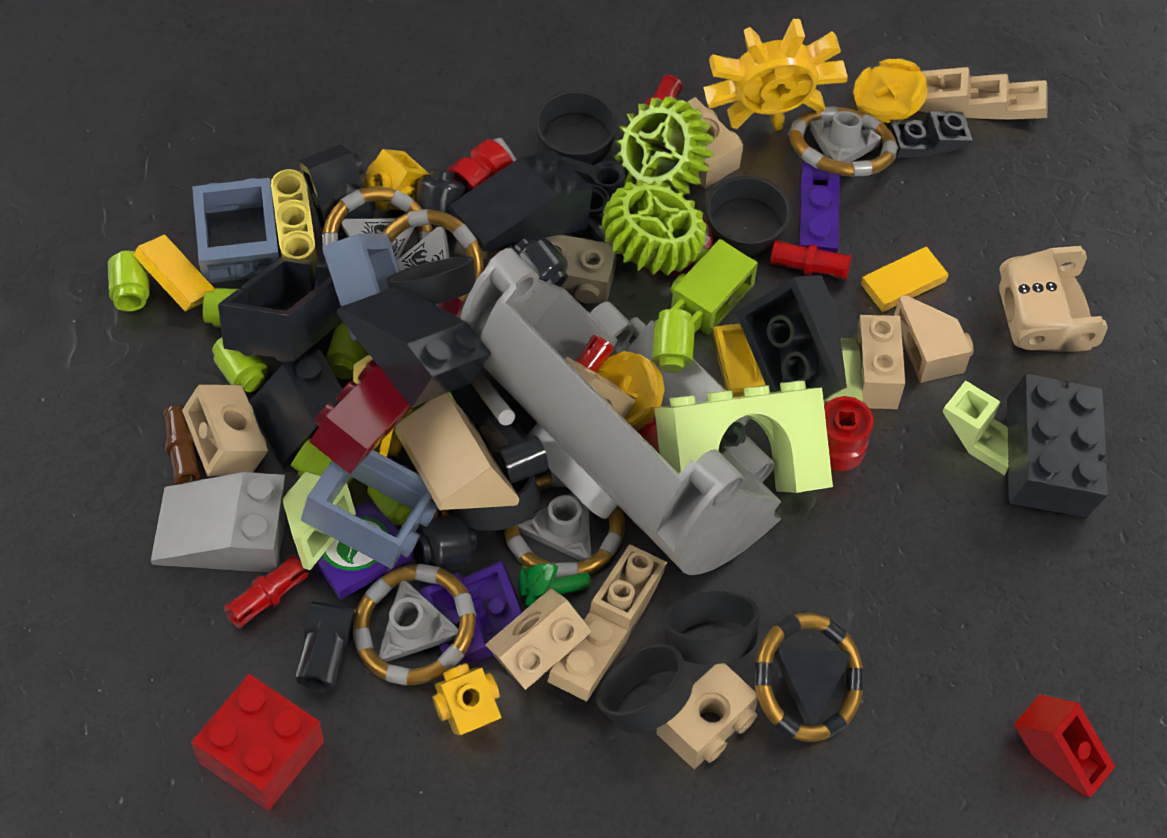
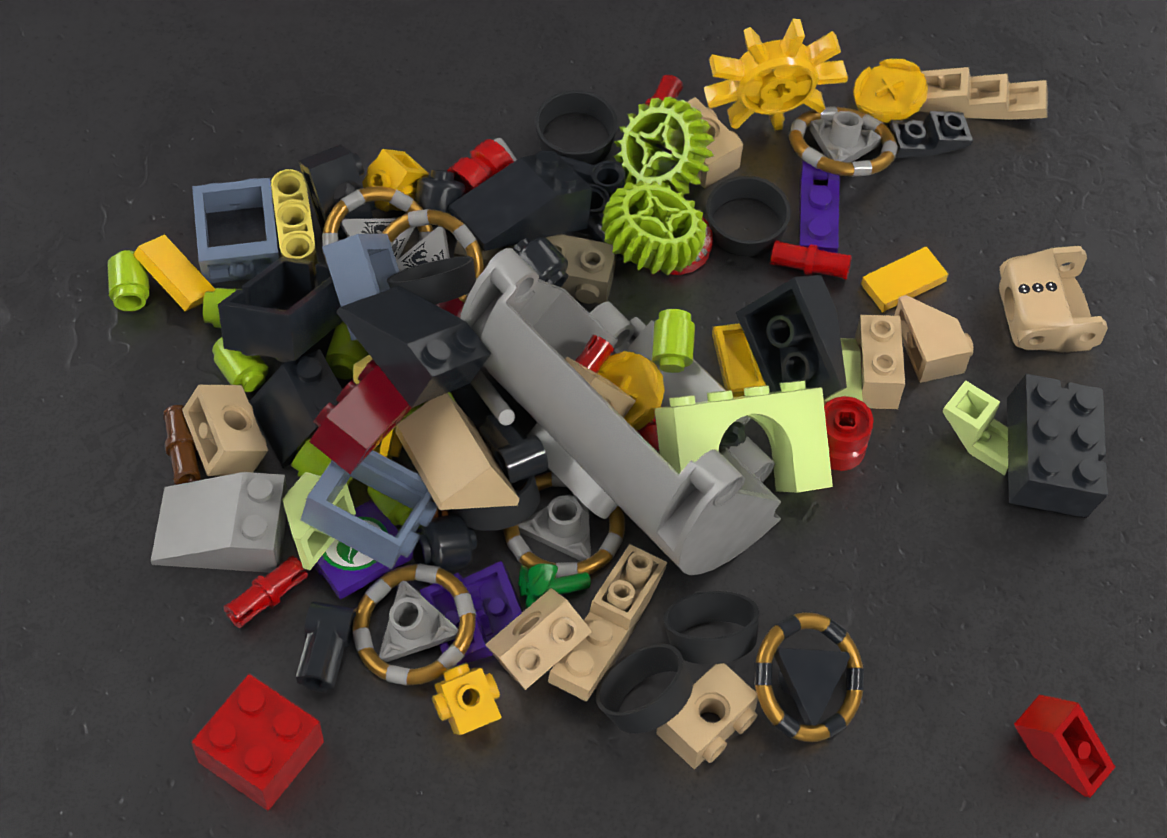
lime brick [670,239,758,335] -> none

